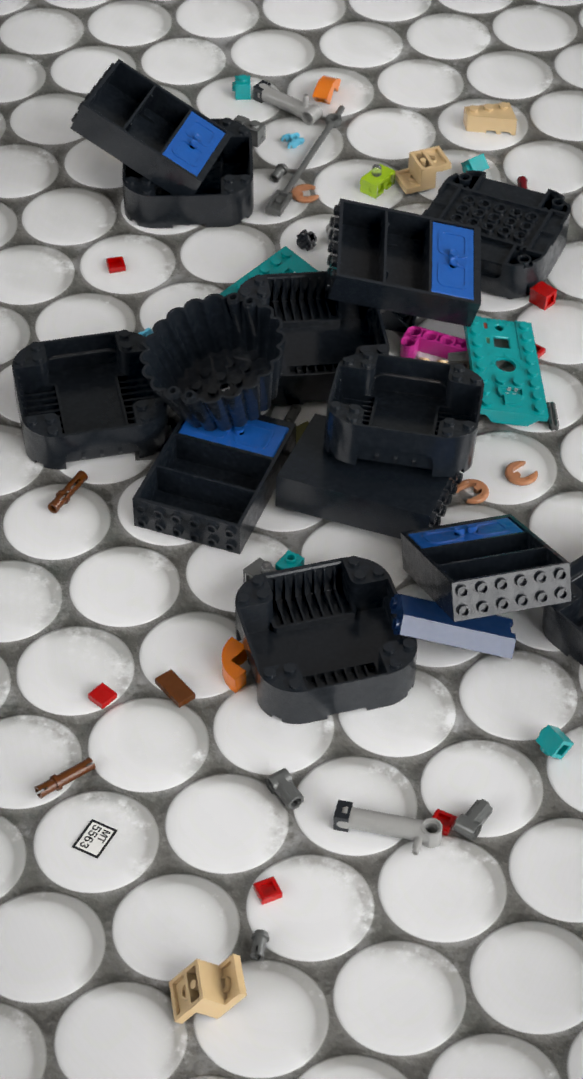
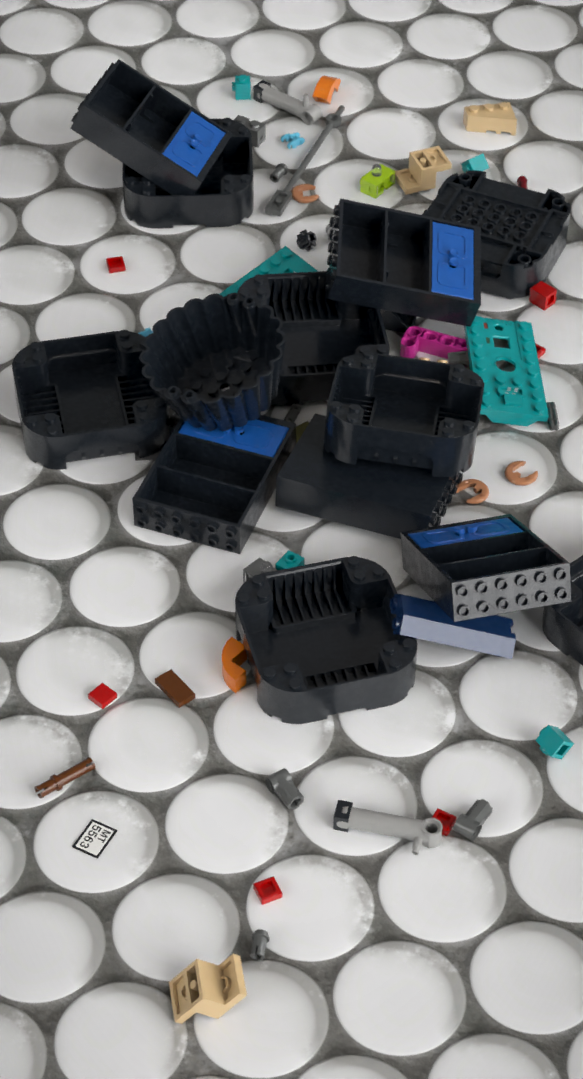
reddish brown pin [48,471,88,513] -> none

